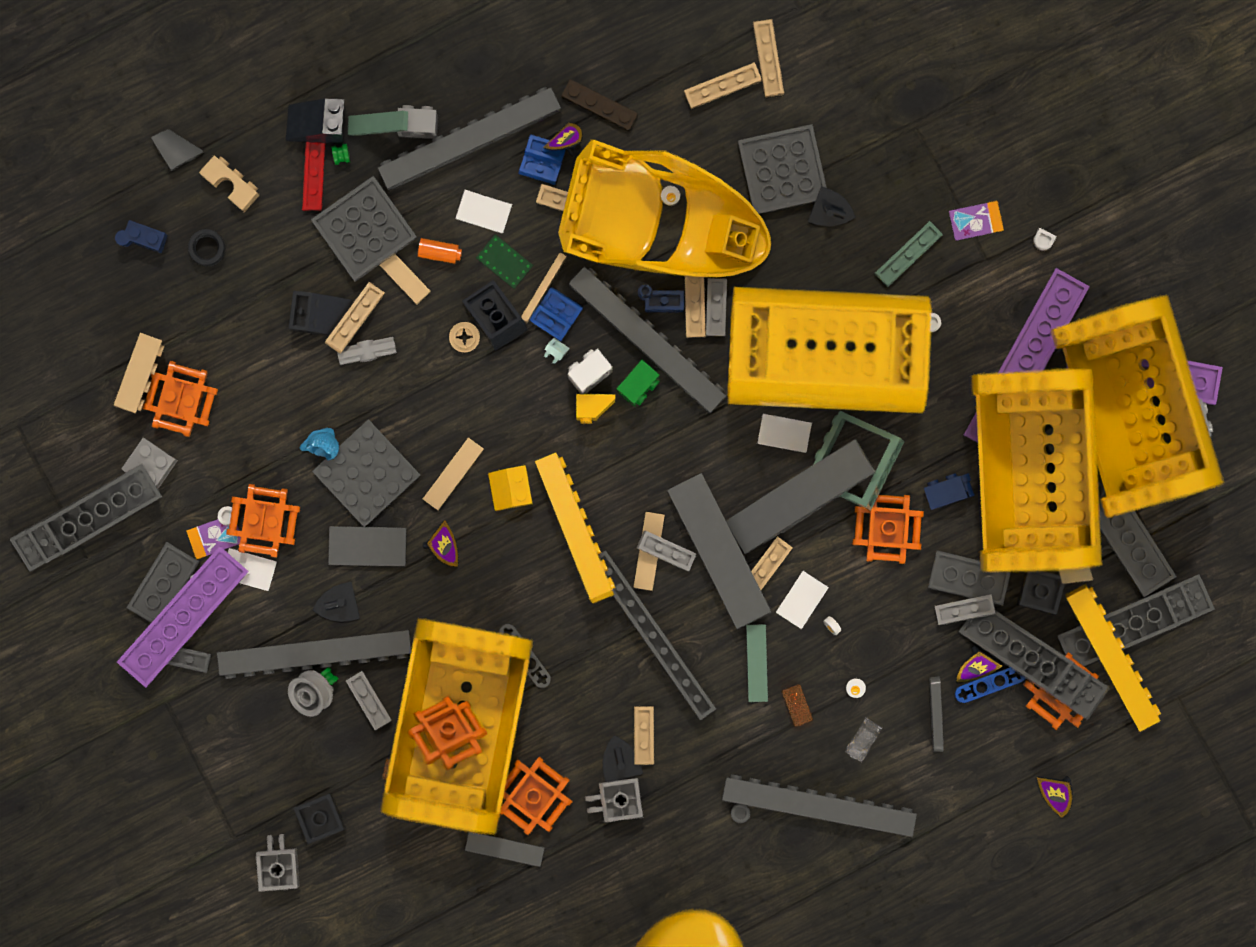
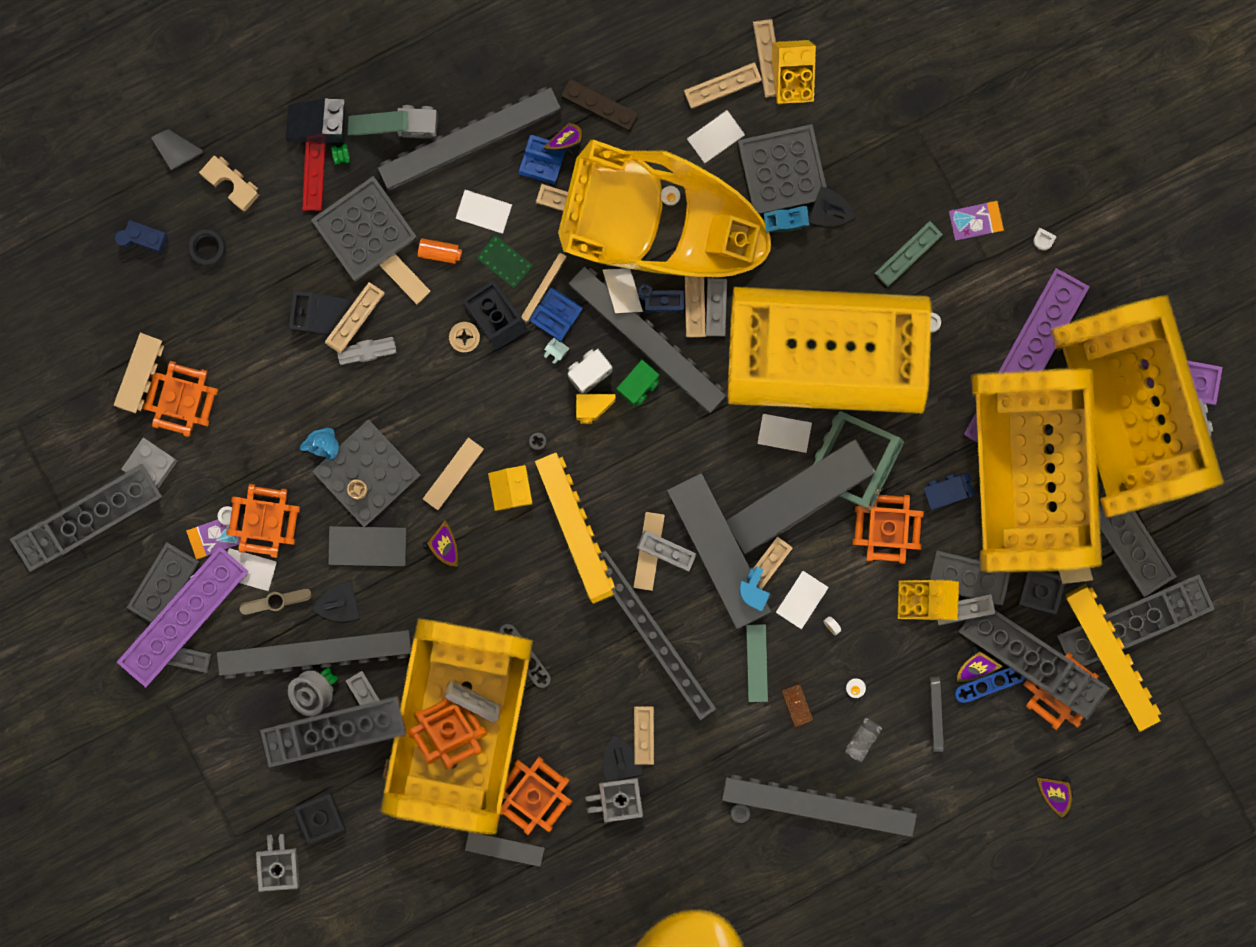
none -> dark tan piece [240,589,312,614]
none -> dark grey slope [260,696,407,767]
none -> tan wheel [347,480,368,500]
none -> light grey plate [445,680,500,723]
none -> dark grey bush [529,433,546,450]
none -> white sticker [603,268,643,313]
none -> white sticker [687,111,745,163]
none -> dark azure brick [739,566,770,611]
none -> dark azure brick [764,206,809,232]
none -> yellow slope [772,40,816,104]
none -> yellow slope [898,580,959,620]

